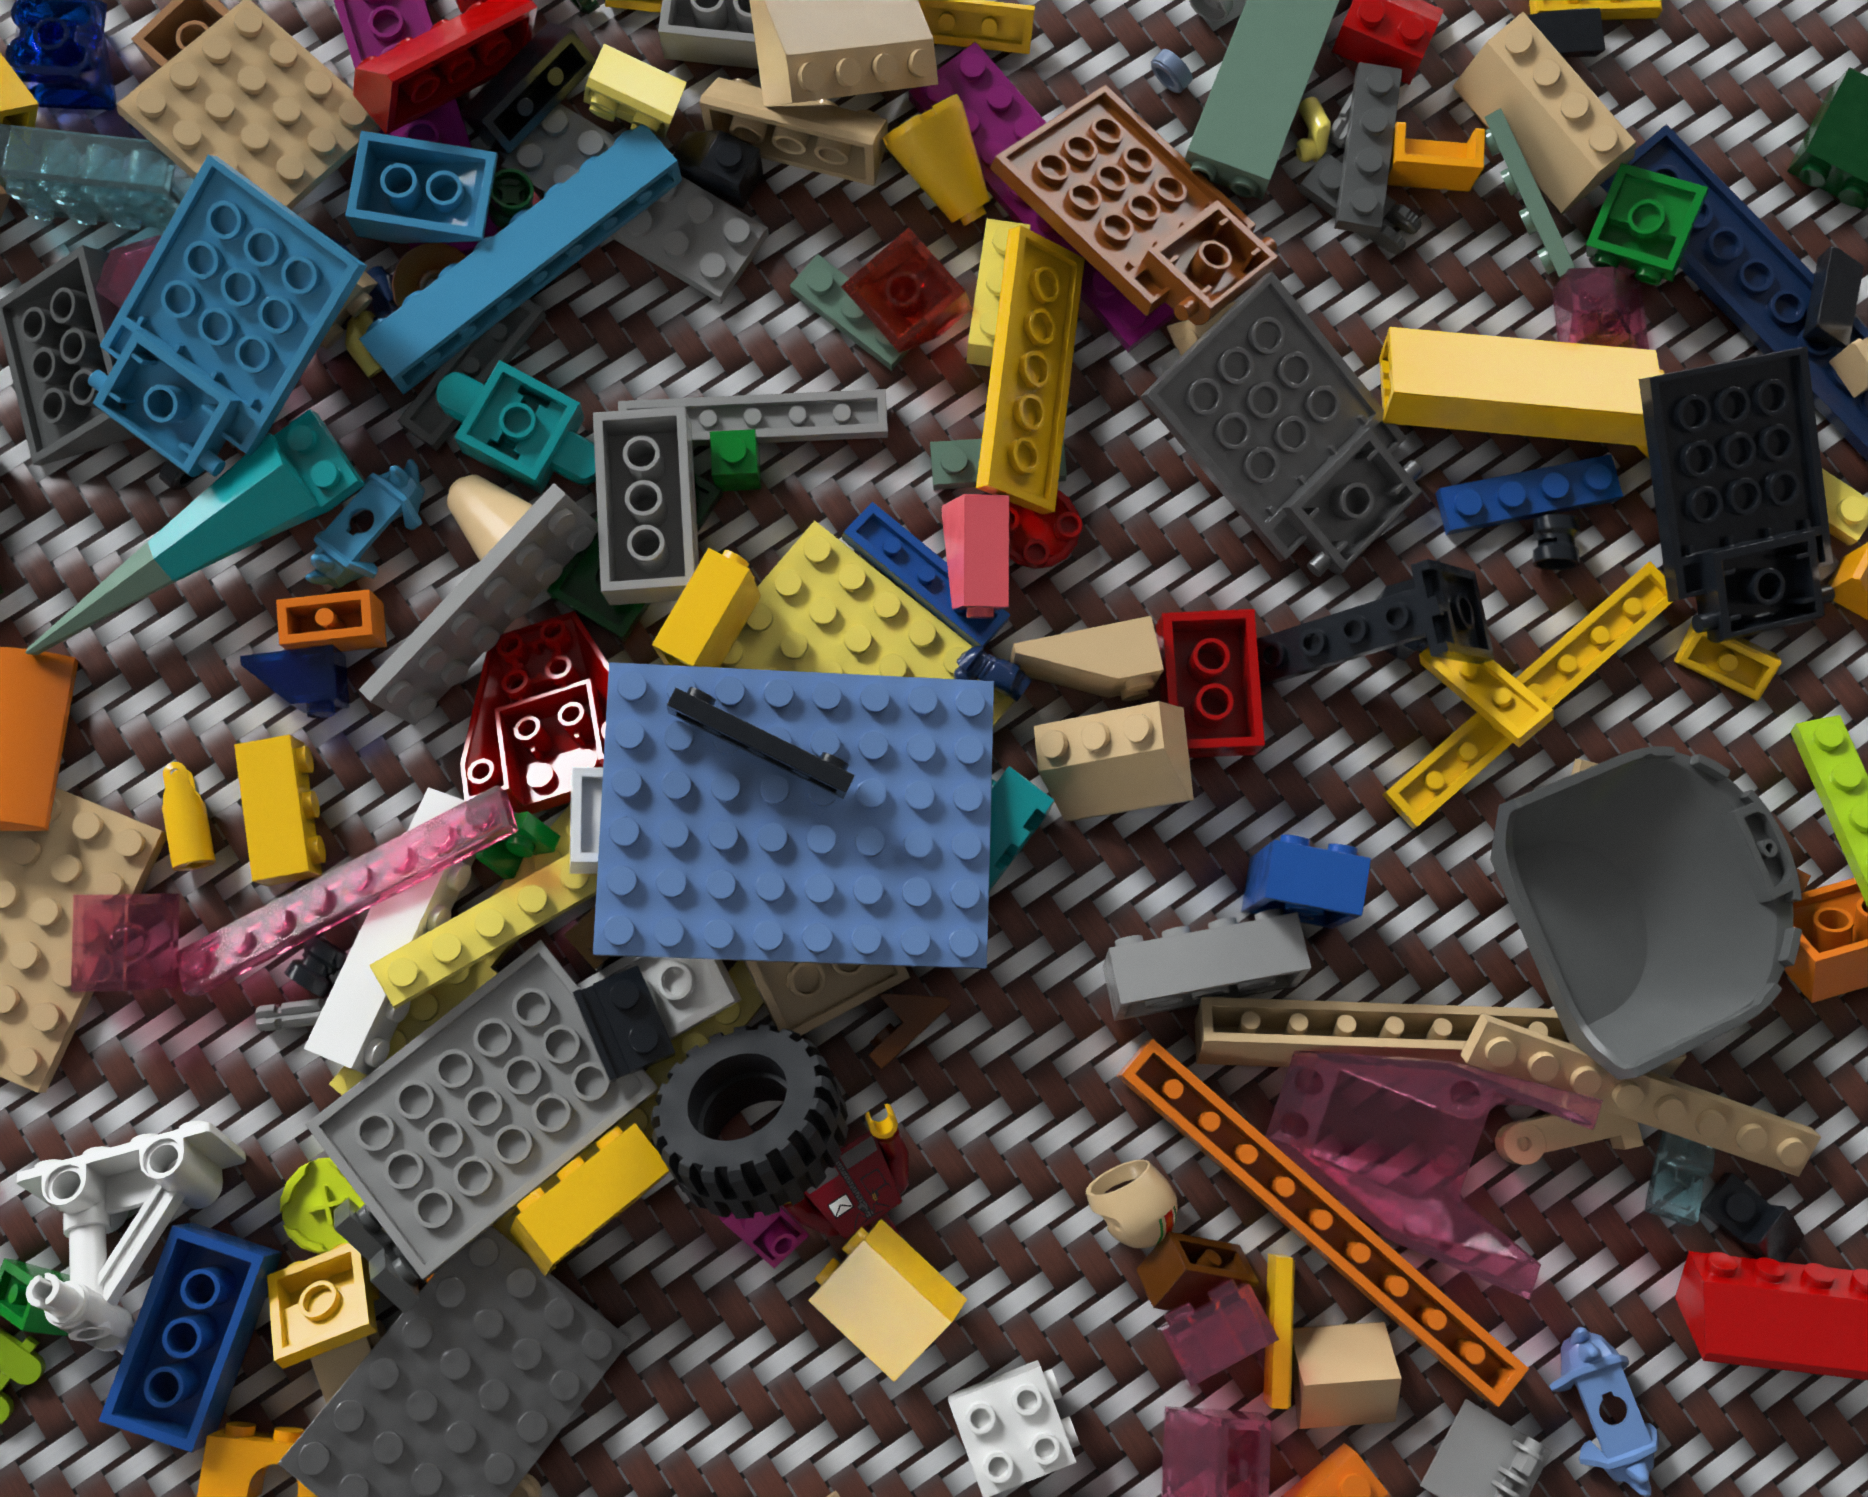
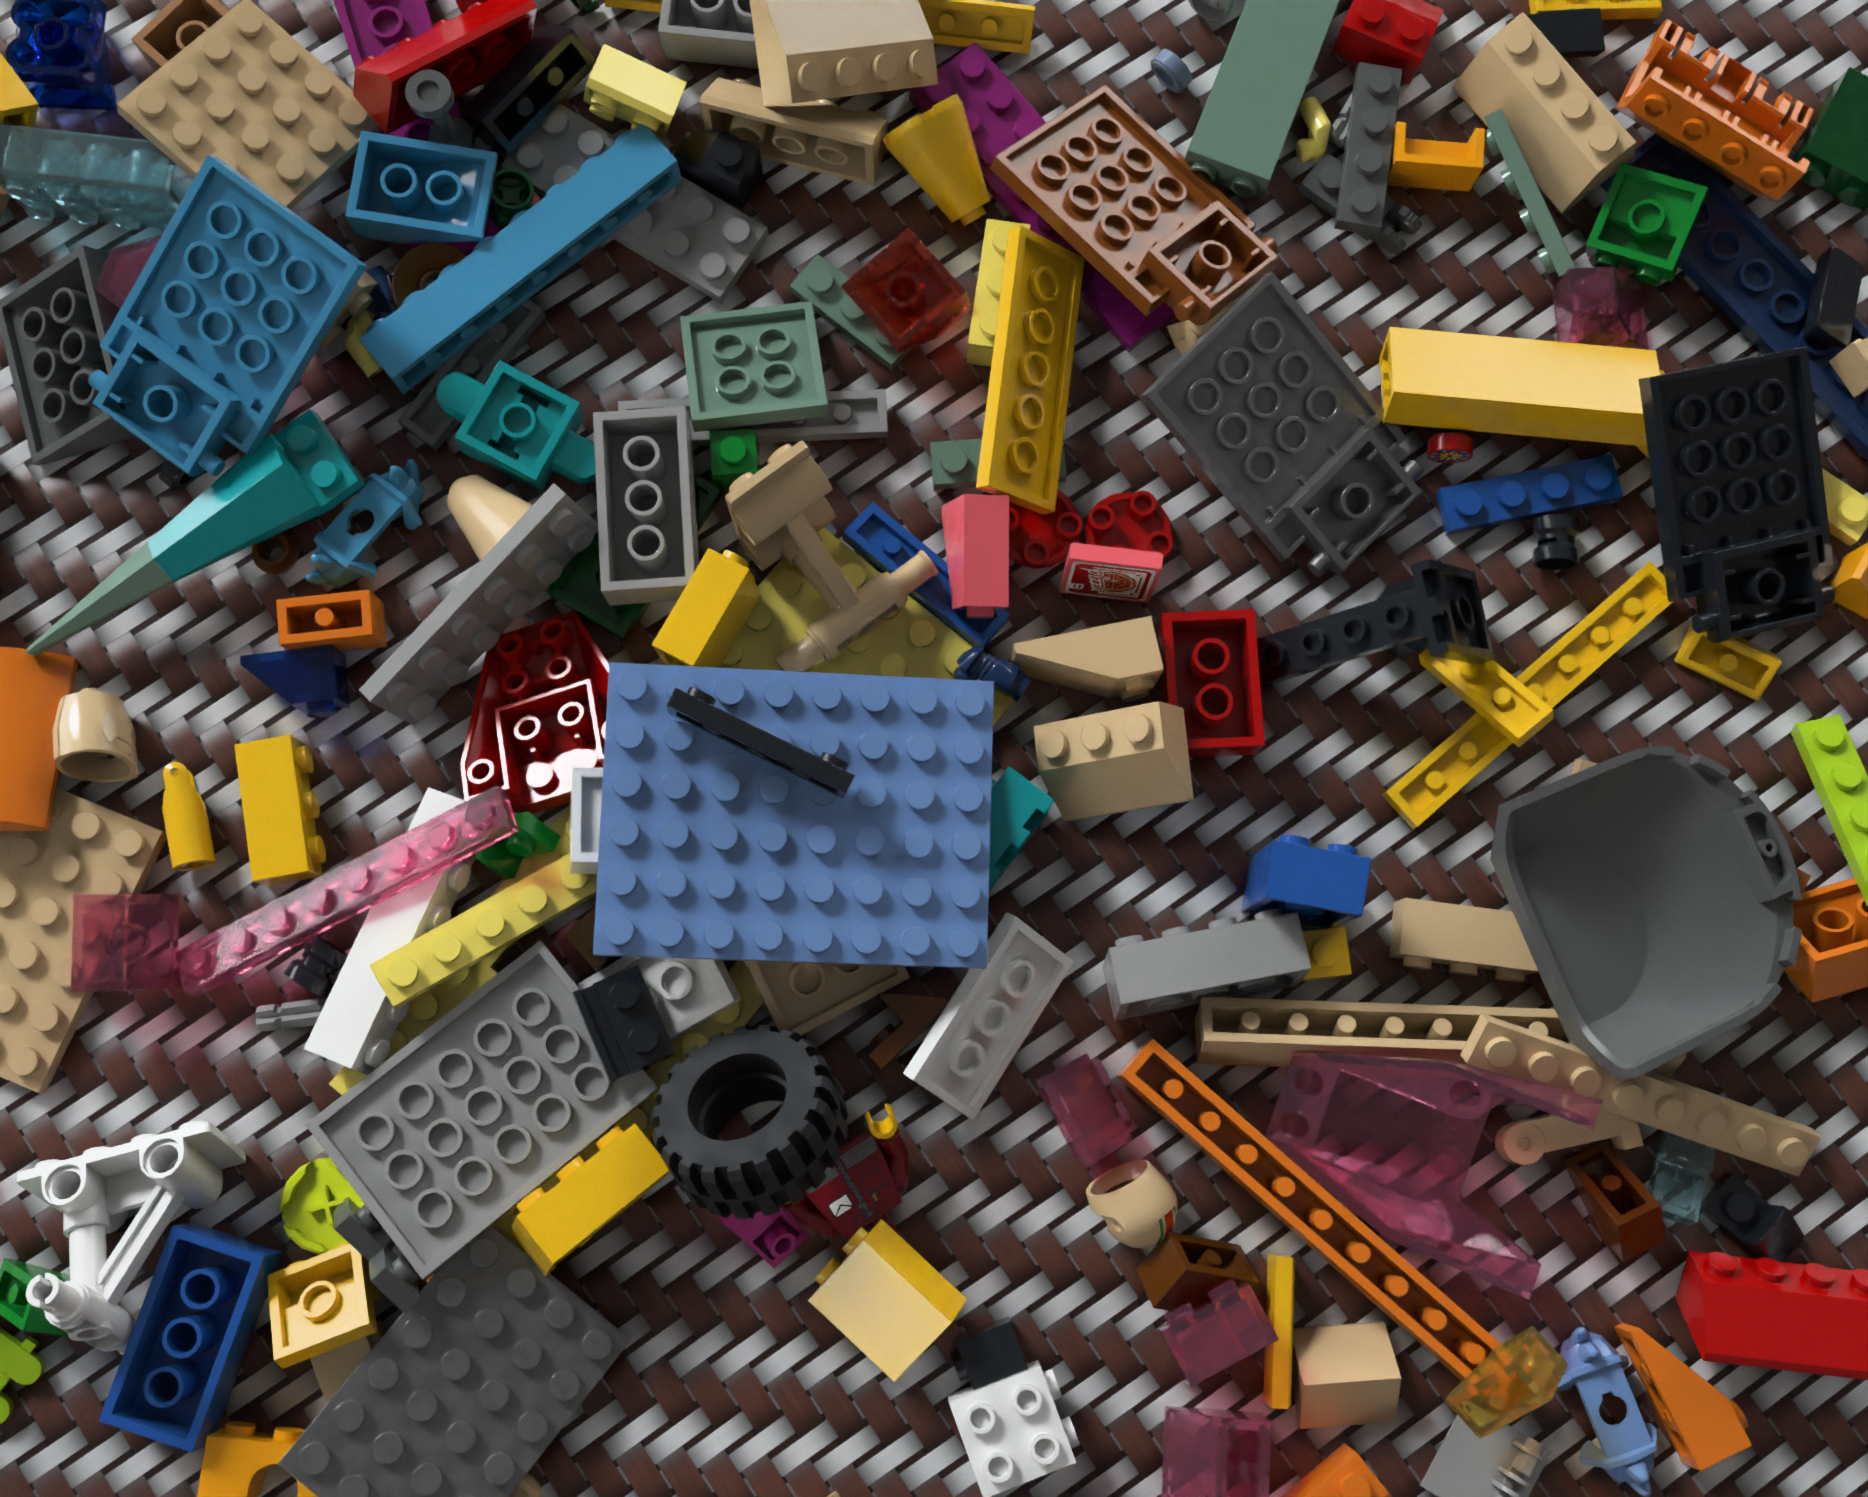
none -> tan helmet [52,688,138,783]
none -> reddish brown plate [252,531,299,575]
none -> dark grey wheel [405,70,475,149]
none -> sand green plate [680,301,829,432]
none -> tan plate [725,440,938,672]
none -> white plate [903,912,1074,1120]
none -> black brick [950,1316,1028,1390]
none -> clear pink slope [1034,1053,1134,1168]
none -> tile [1059,542,1163,603]
none -> red dish [1084,491,1174,562]
none -> yellow brick [1301,927,1352,982]
none -> tan brick [1389,898,1539,982]
none -> red tile [1427,432,1473,463]
none -> clear yellow slope [1445,1326,1568,1439]
none -> reddish brown slope [1564,1141,1665,1262]
none -> orange slope [1614,1323,1752,1471]
none -> orange hinge [1615,19,1814,201]

